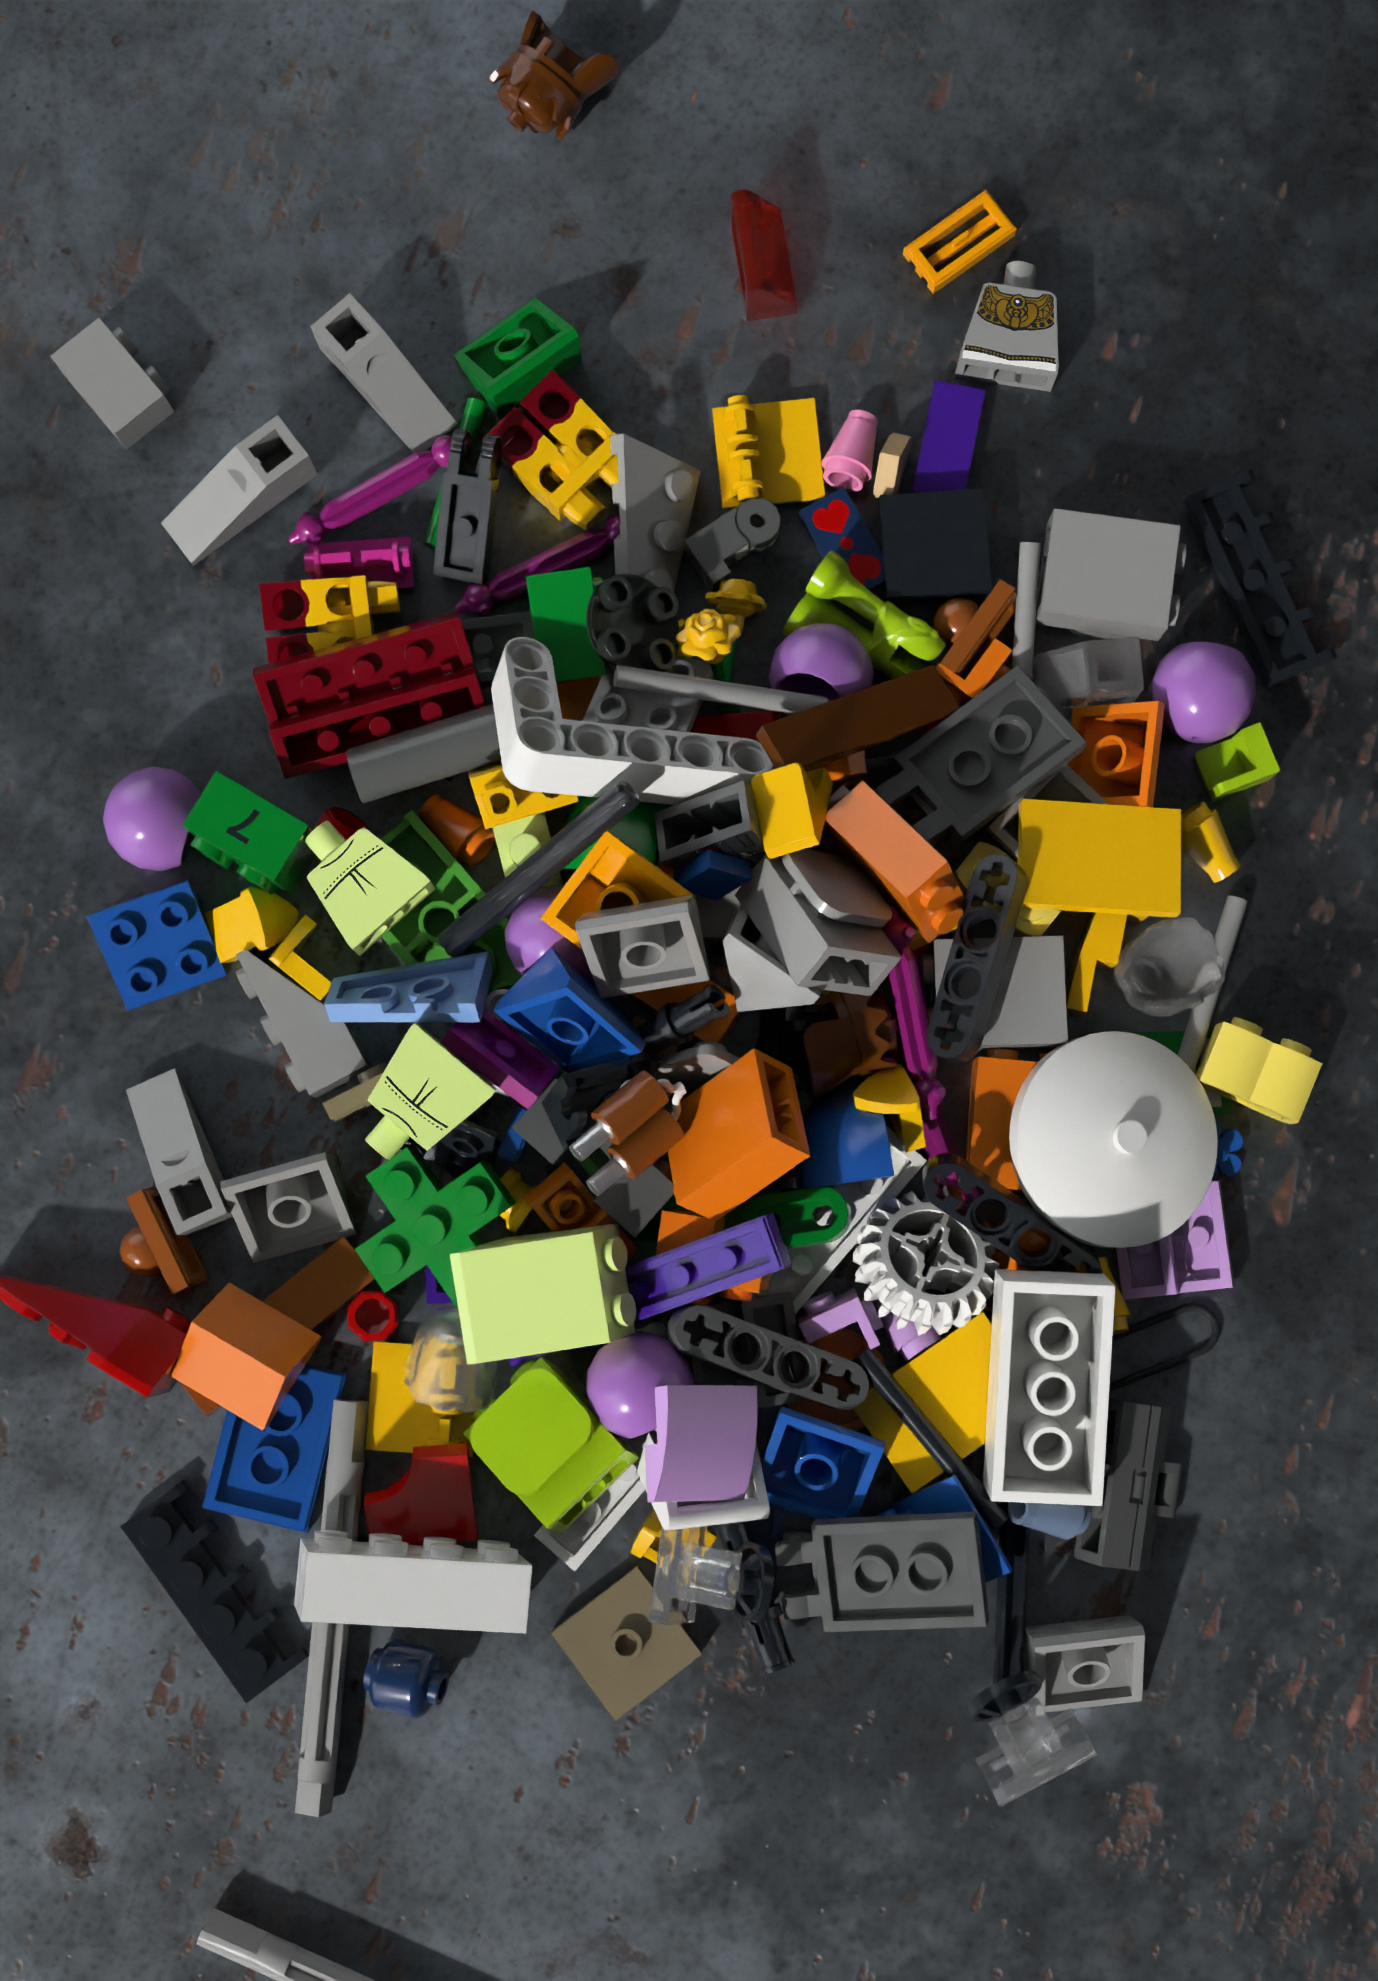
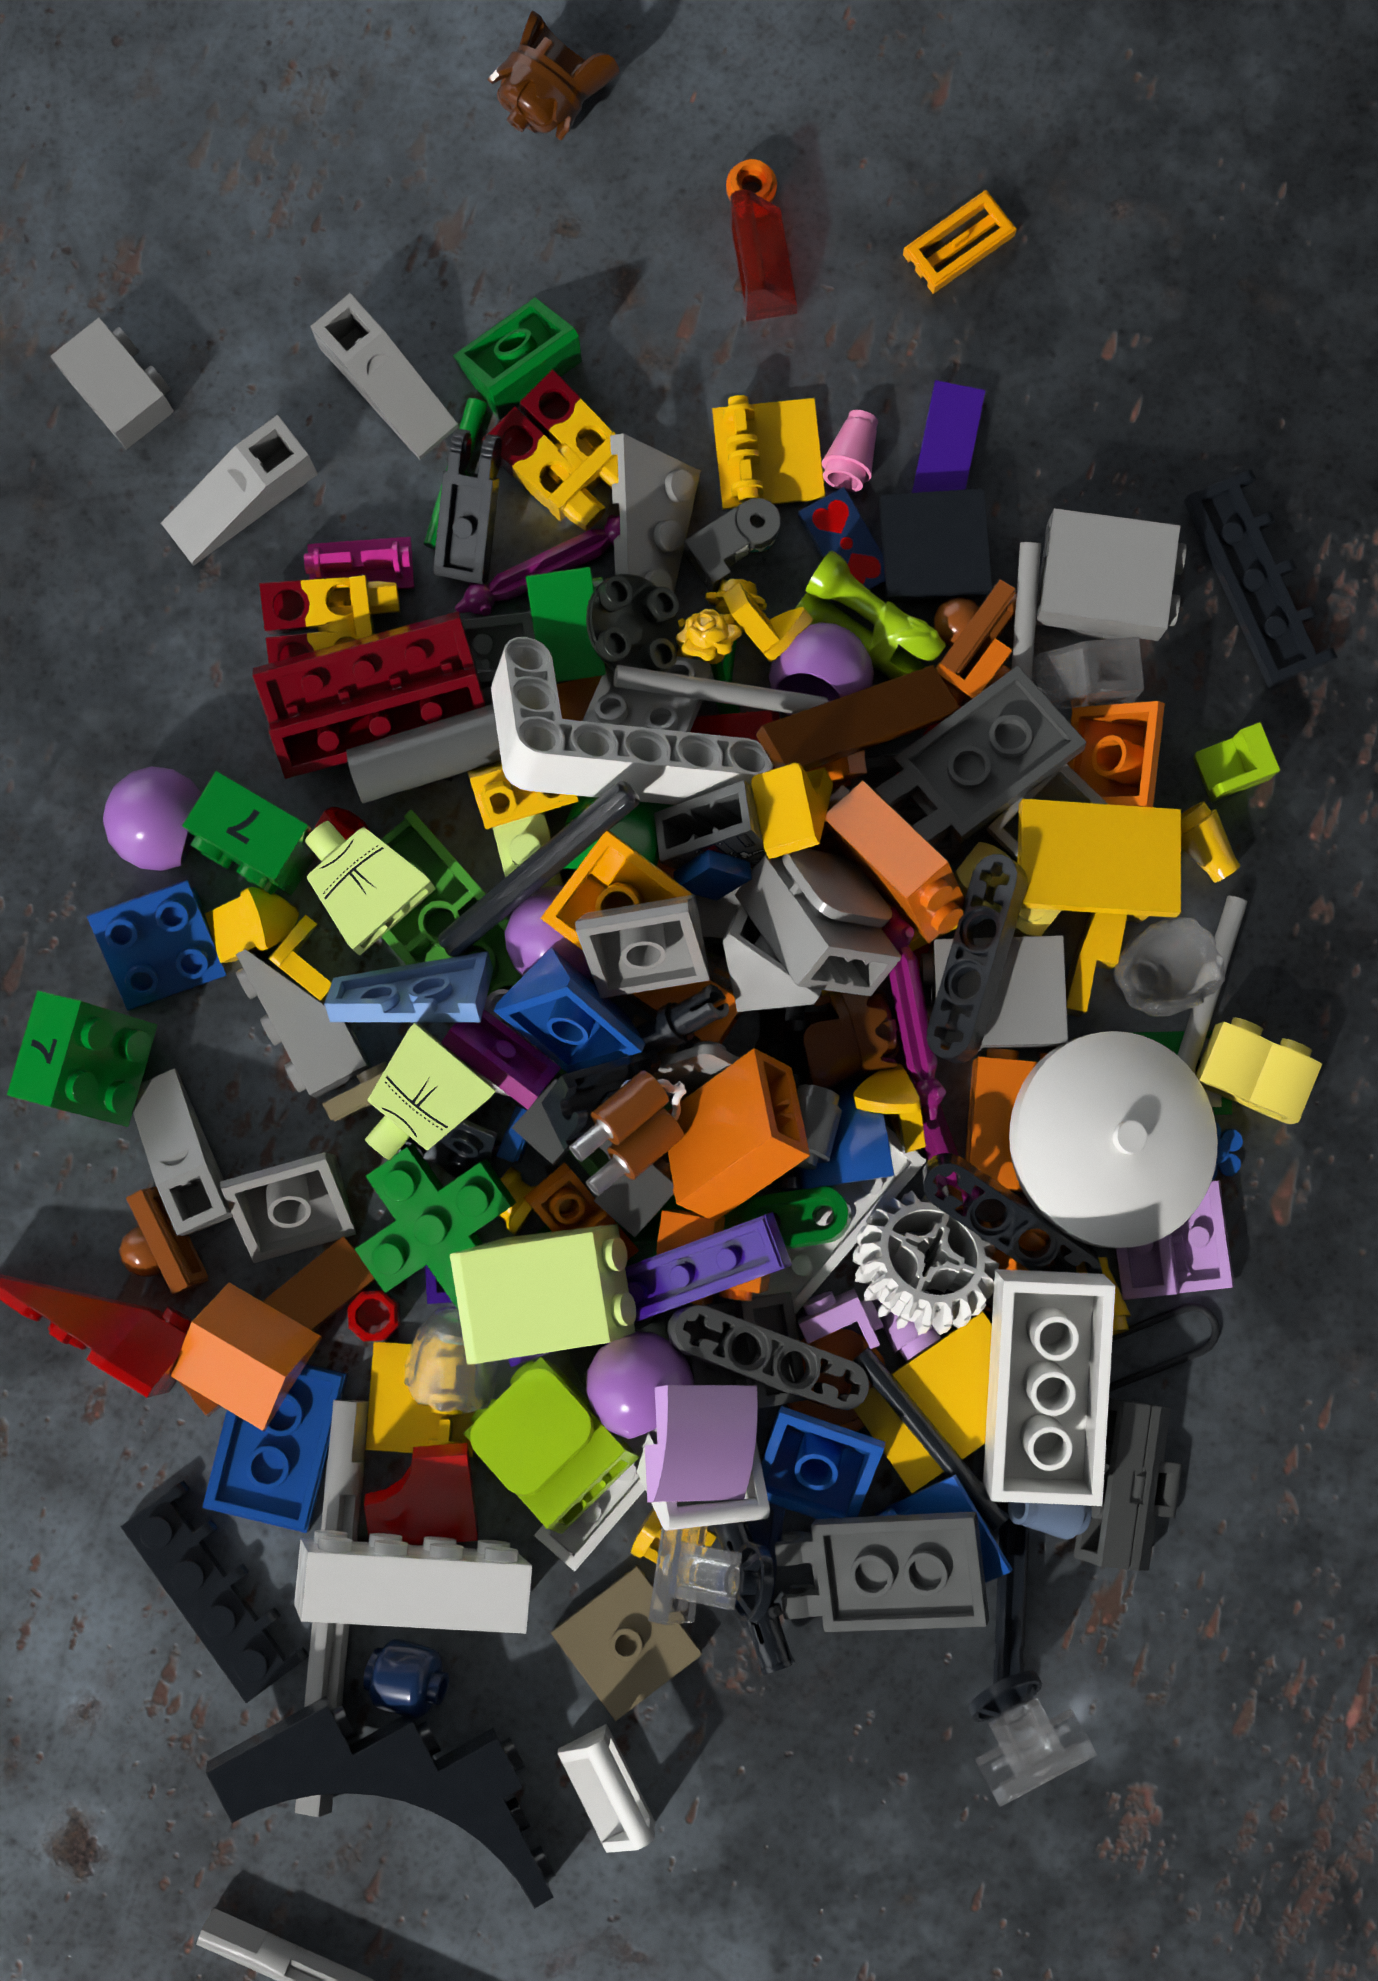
magenta wheel [288,435,452,545] -> none
orange cone [418,794,496,867] -> none
tan tile [873,432,912,499] -> none
light grey torso [954,261,1059,392] -> none
light grey slope [1025,1615,1145,1714] -> none
medium lavender helmet [1151,642,1257,743] -> none
none -> green brick [7,991,158,1127]
none -> black arch [206,1696,556,1909]
none -> white tile [557,1724,656,1853]
none -> yellow tile [722,583,813,662]
none -> orange plate [726,159,777,212]
none -> dark grey brick [795,1084,842,1170]

